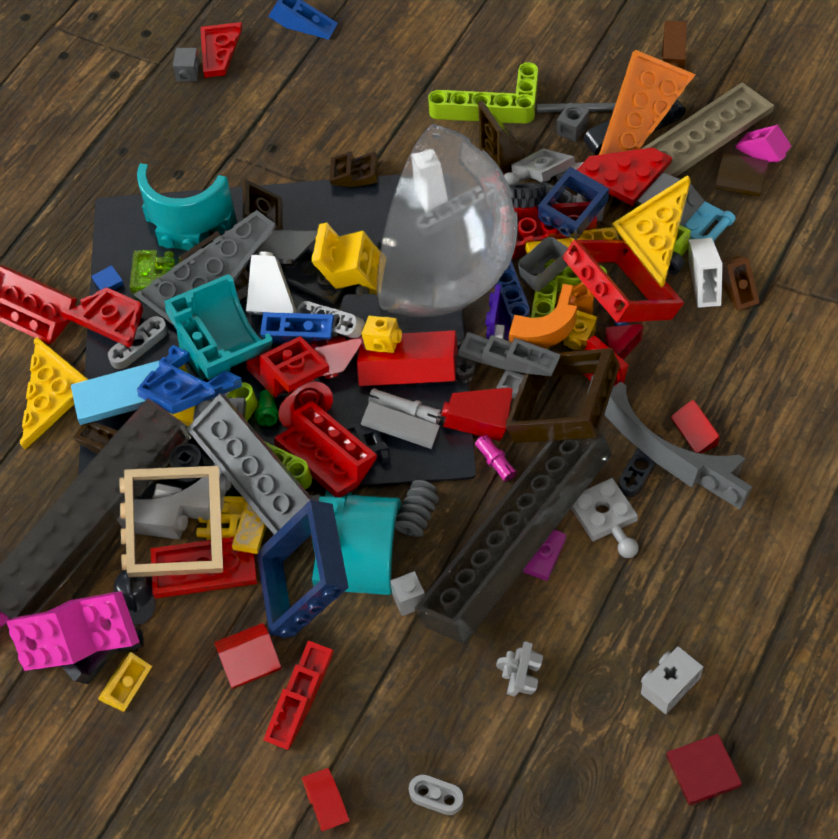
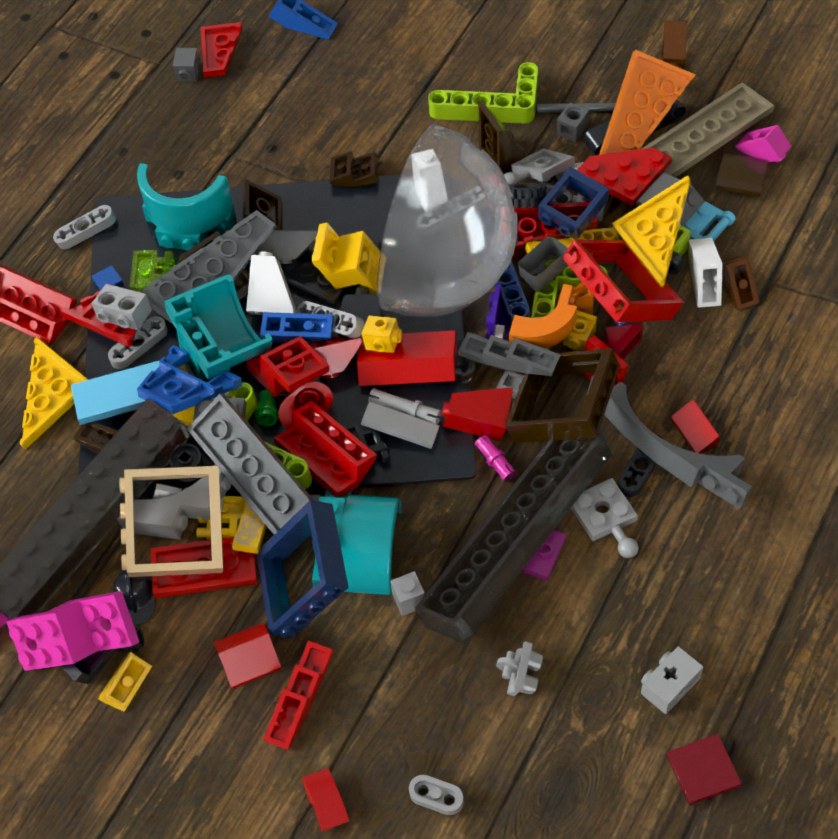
dark grey piece [395,480,439,537] -> none
none -> light grey beam [53,205,116,250]
none -> light grey brick [91,284,152,330]

